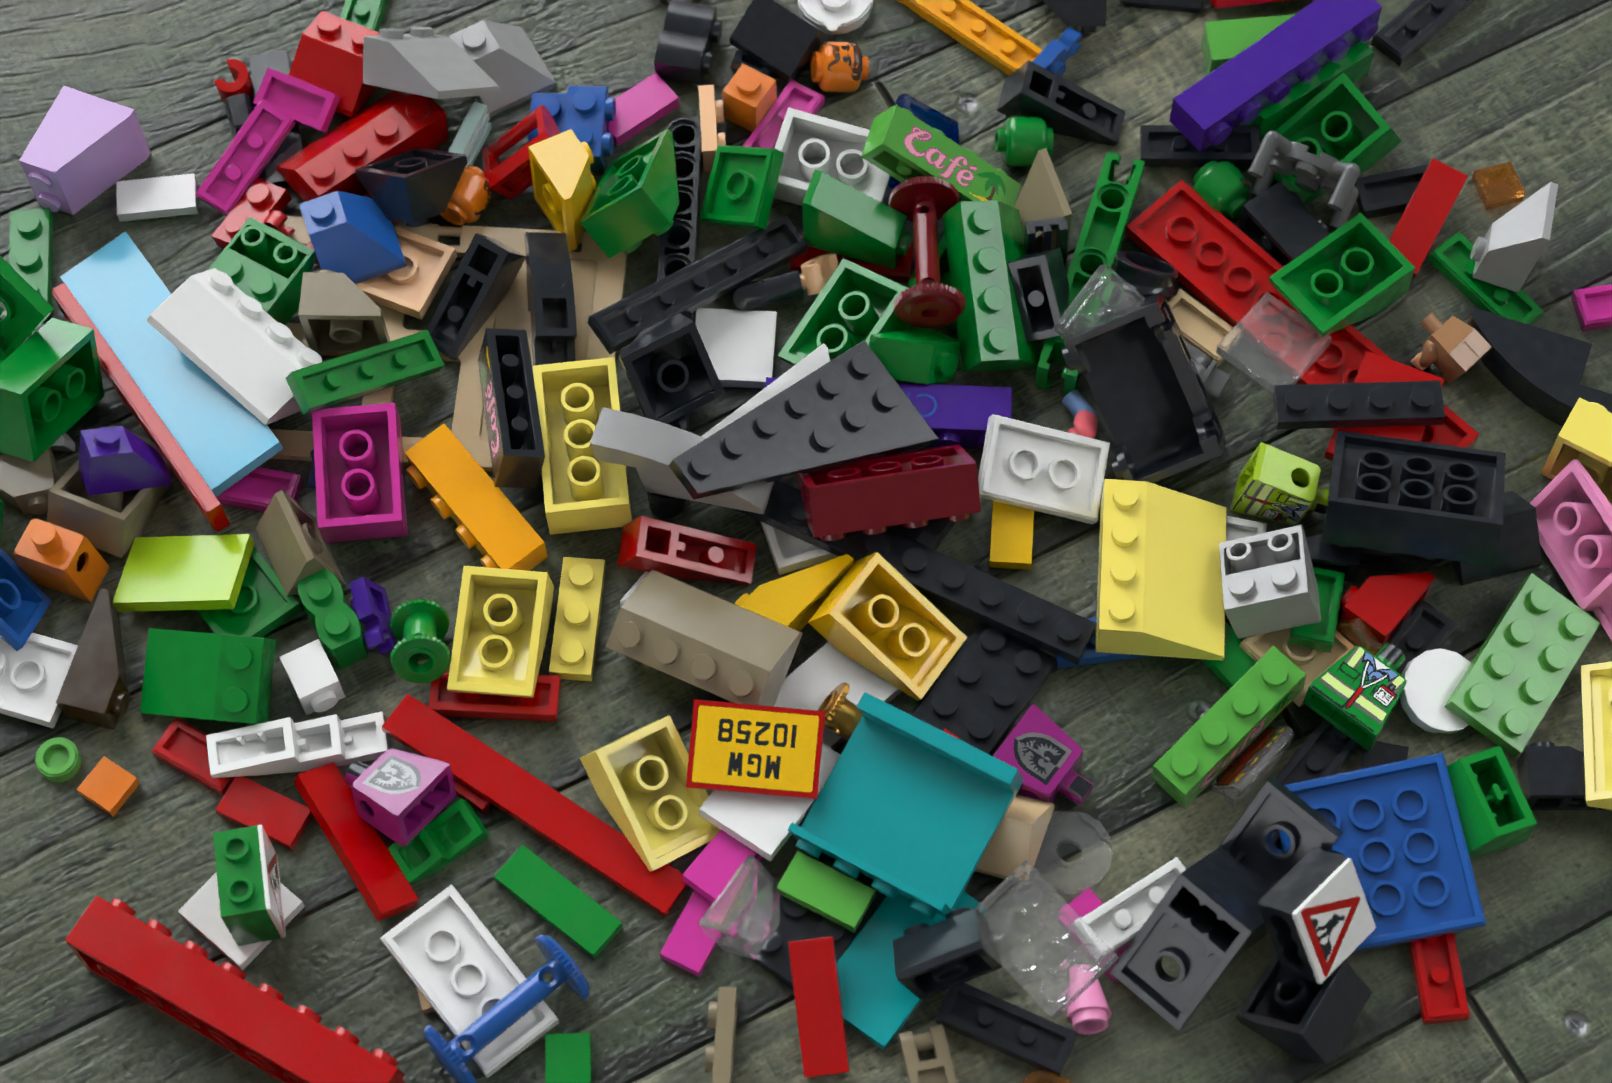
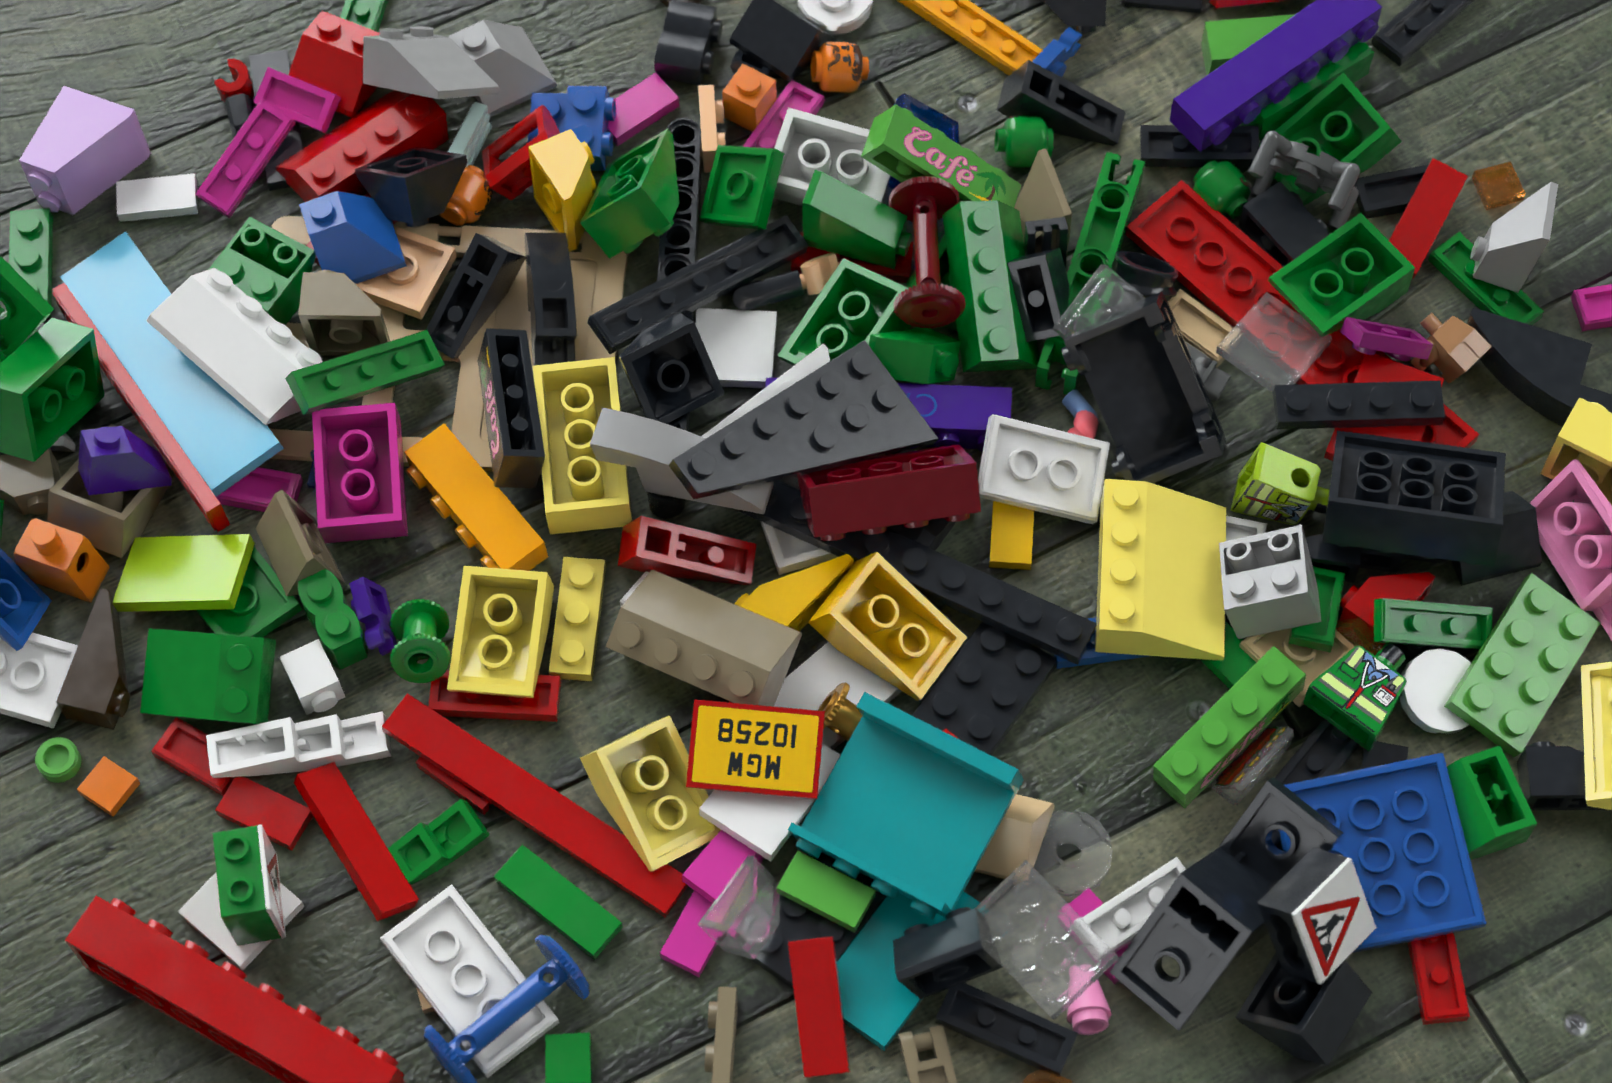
plate [212,178,295,248] -> none
magenta torso [345,749,456,847] -> none
torso [993,704,1094,806] -> none
none -> magenta plate [1340,317,1433,361]
none -> green tile [1374,598,1493,650]

